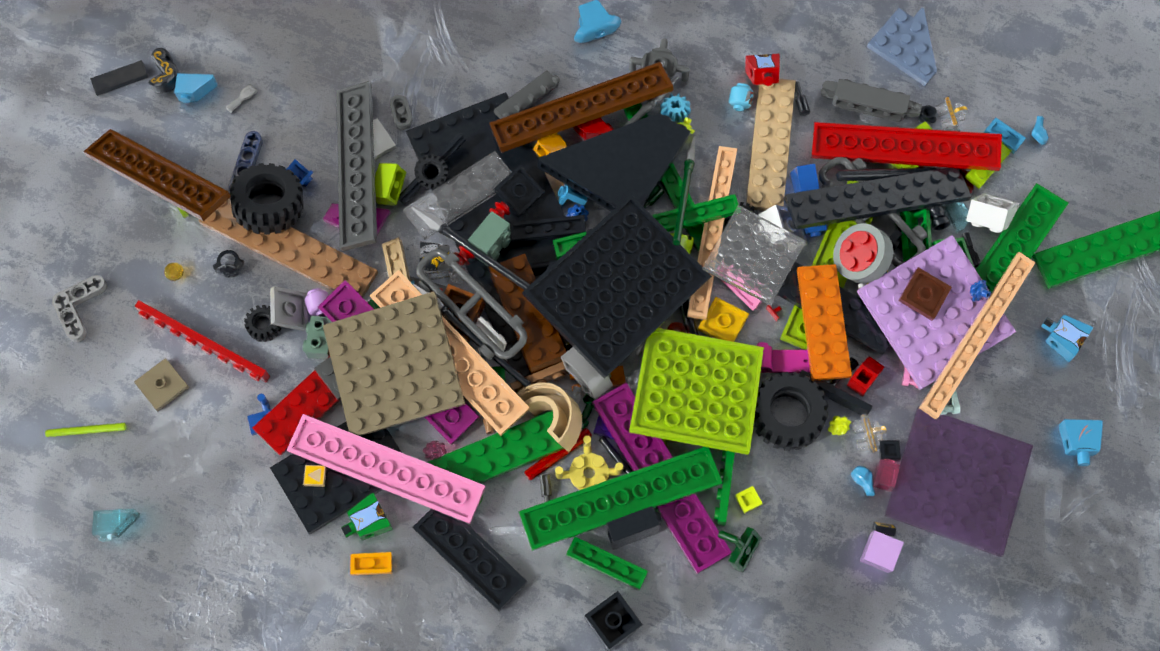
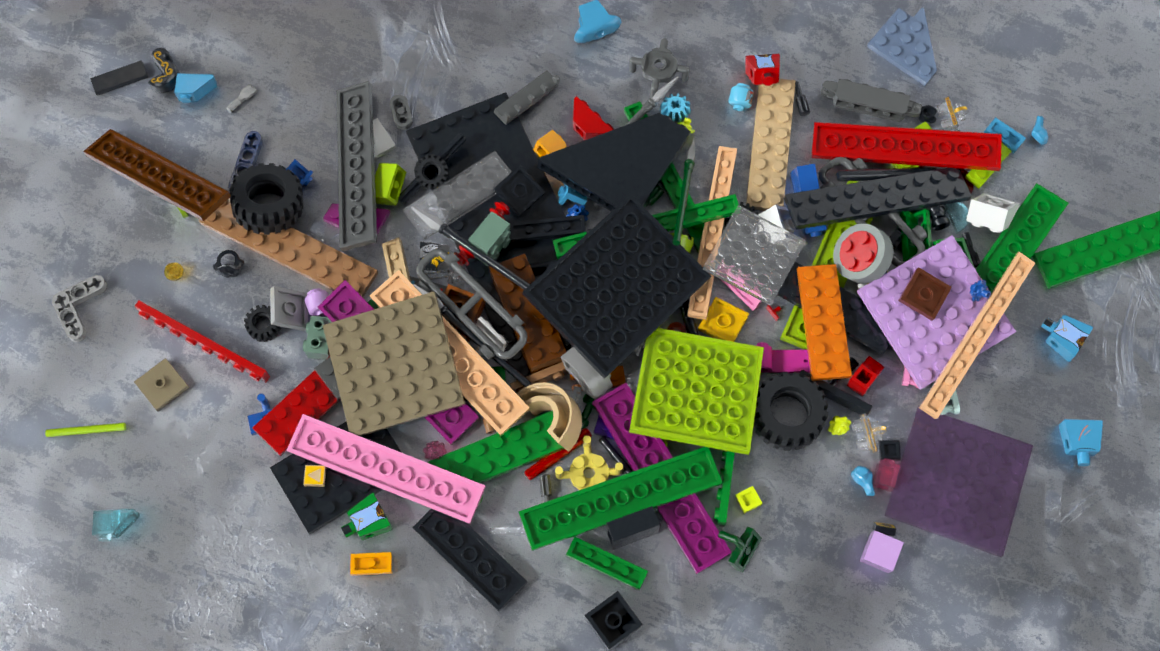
reddish brown plate [489,62,674,153] -> none

